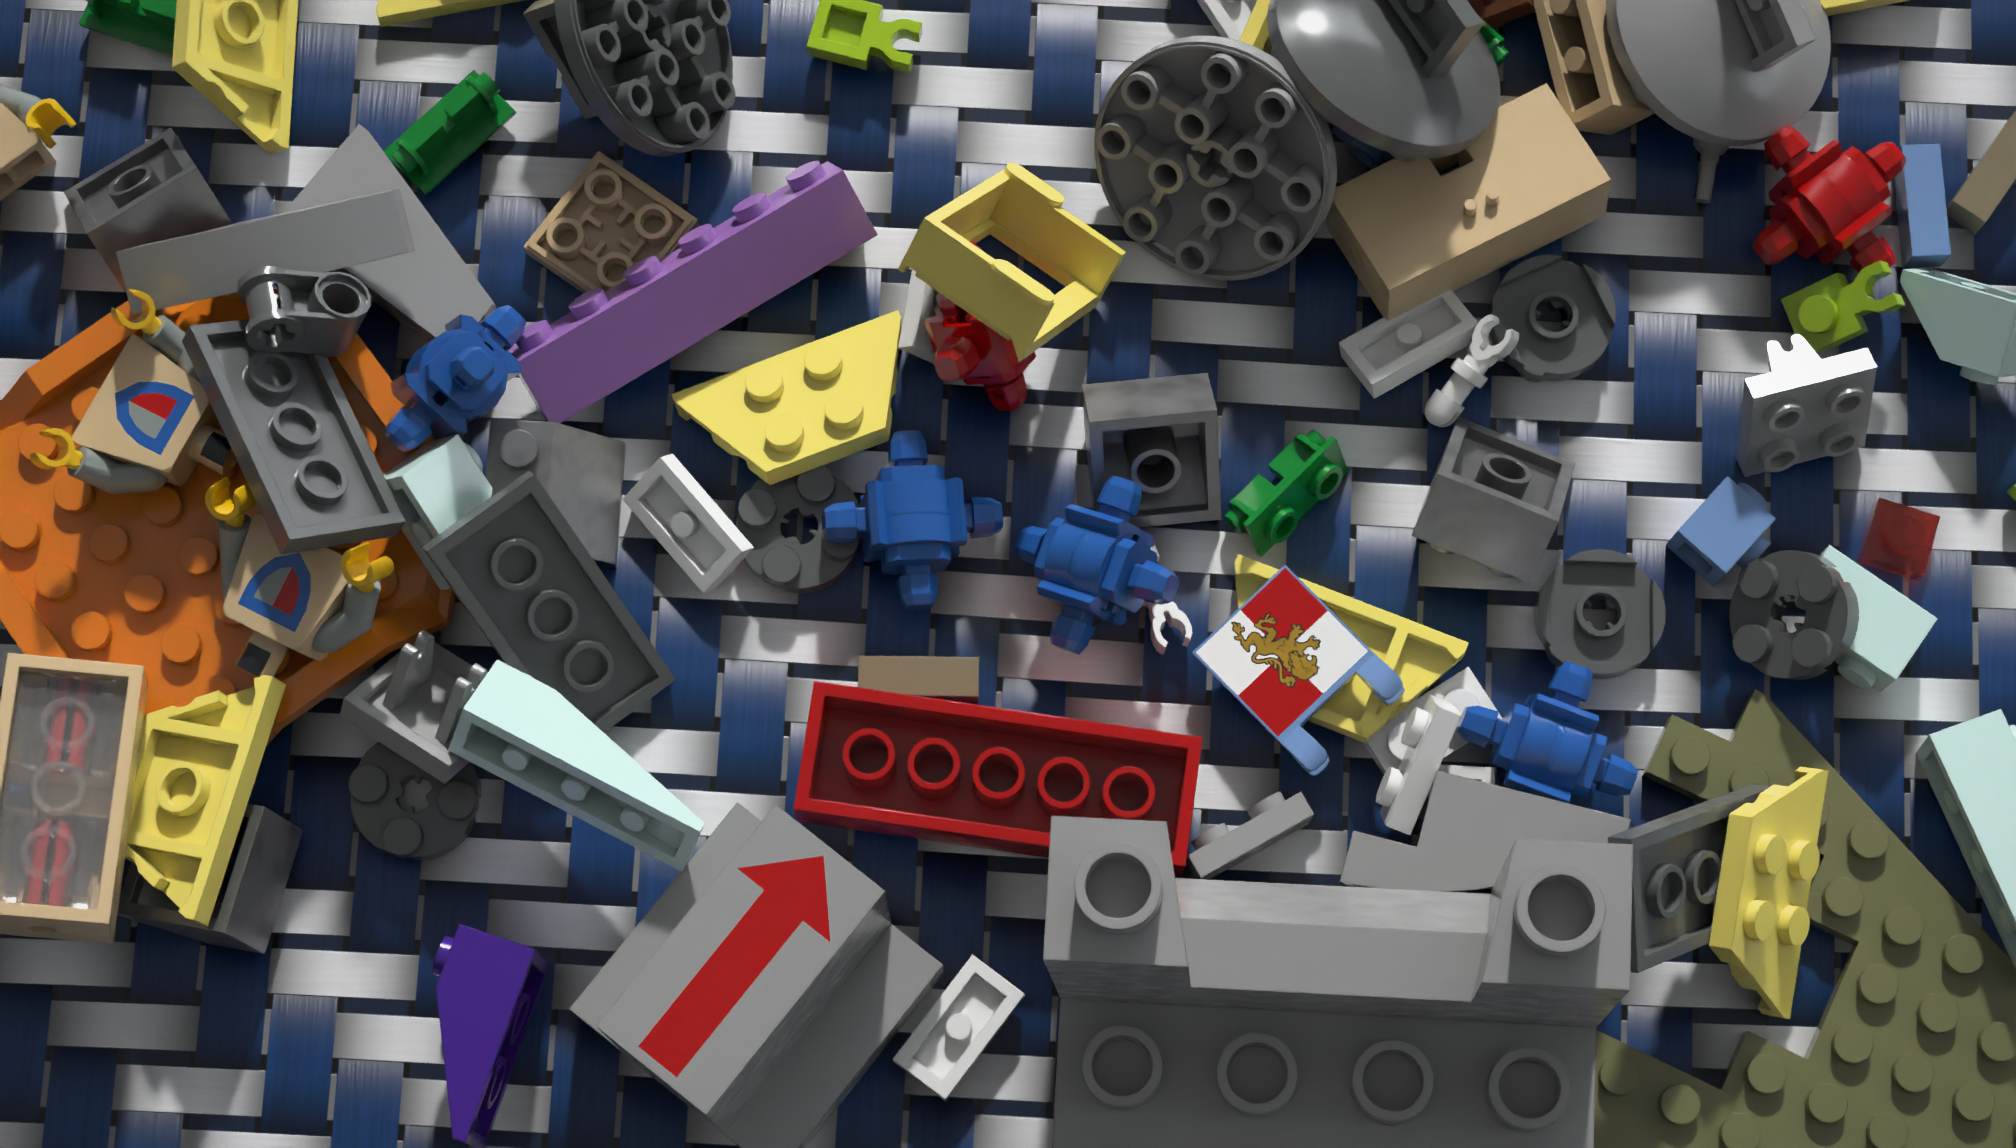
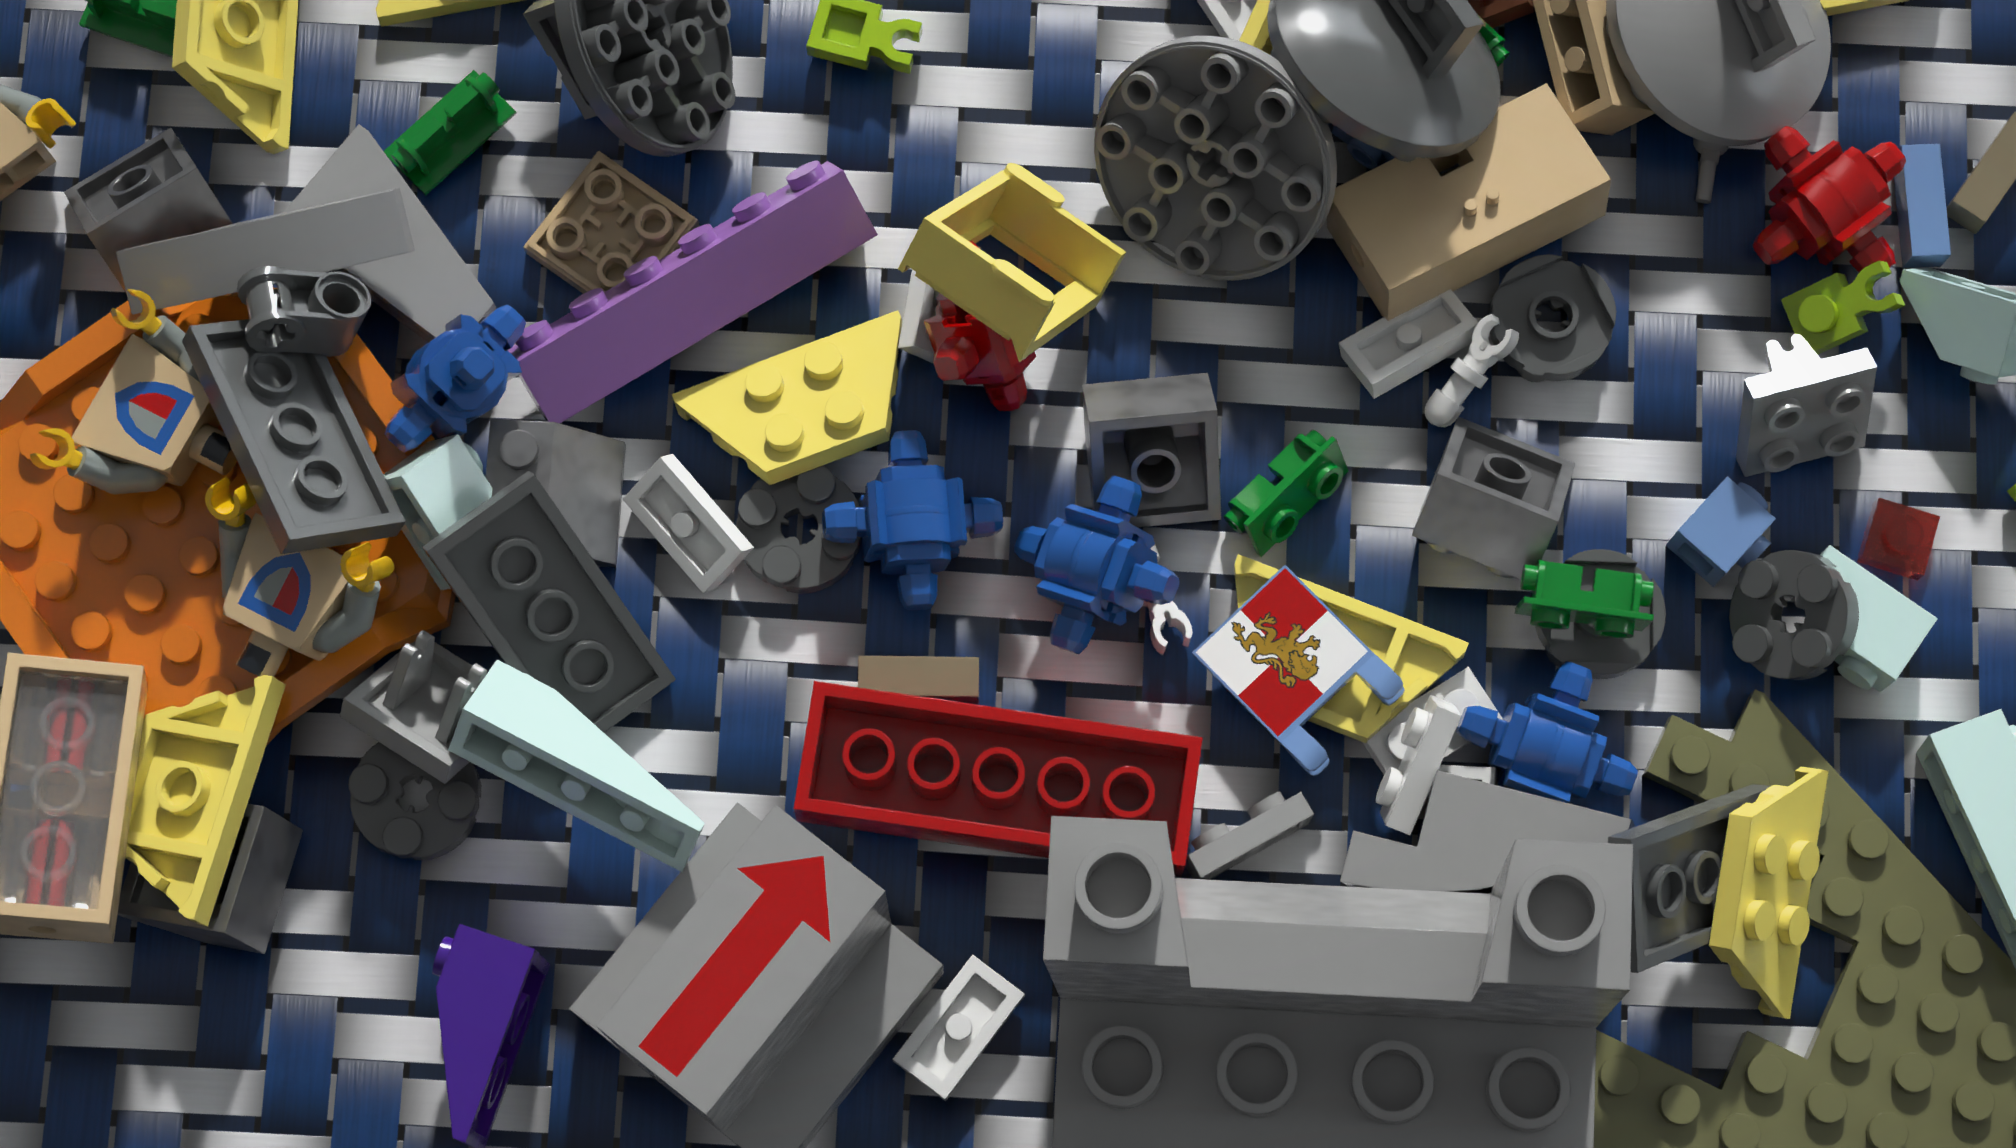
none -> green hinge [1514,560,1654,639]

